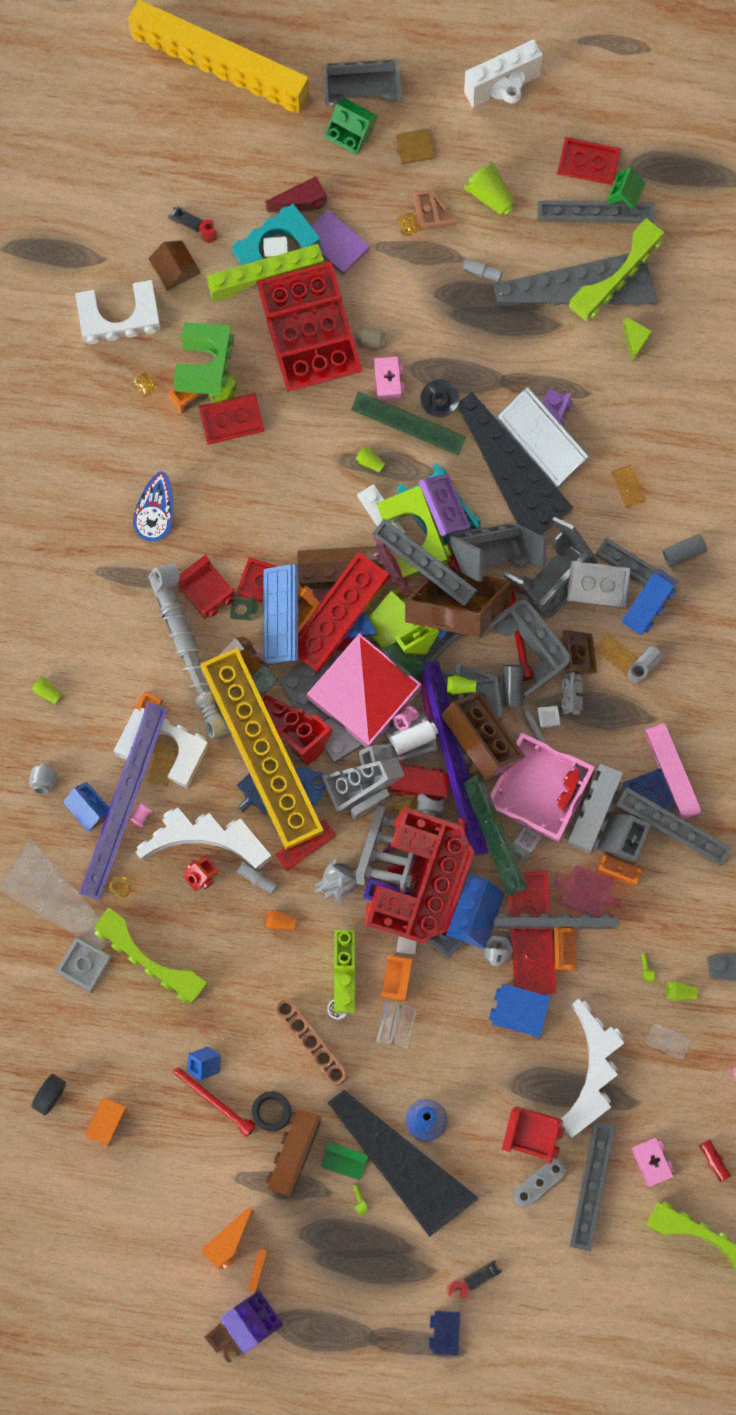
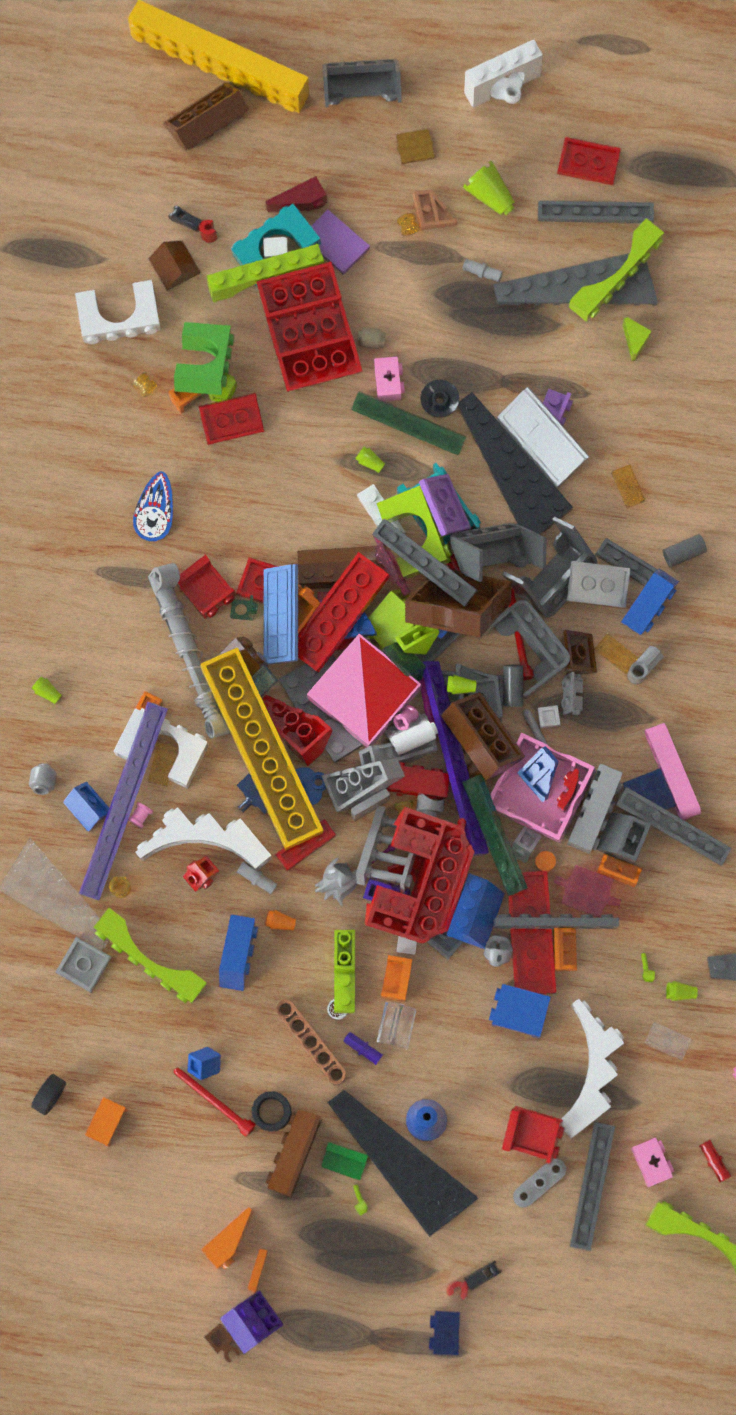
green slope [324,98,378,155] -> none
green panel [607,167,645,209] -> none
none -> reddish brown slope [163,82,249,150]
none -> blue wedge [219,914,258,991]
none -> dark purple axle [344,1032,383,1065]
none -> wing [517,746,559,802]
none -> orange tile [535,851,556,872]

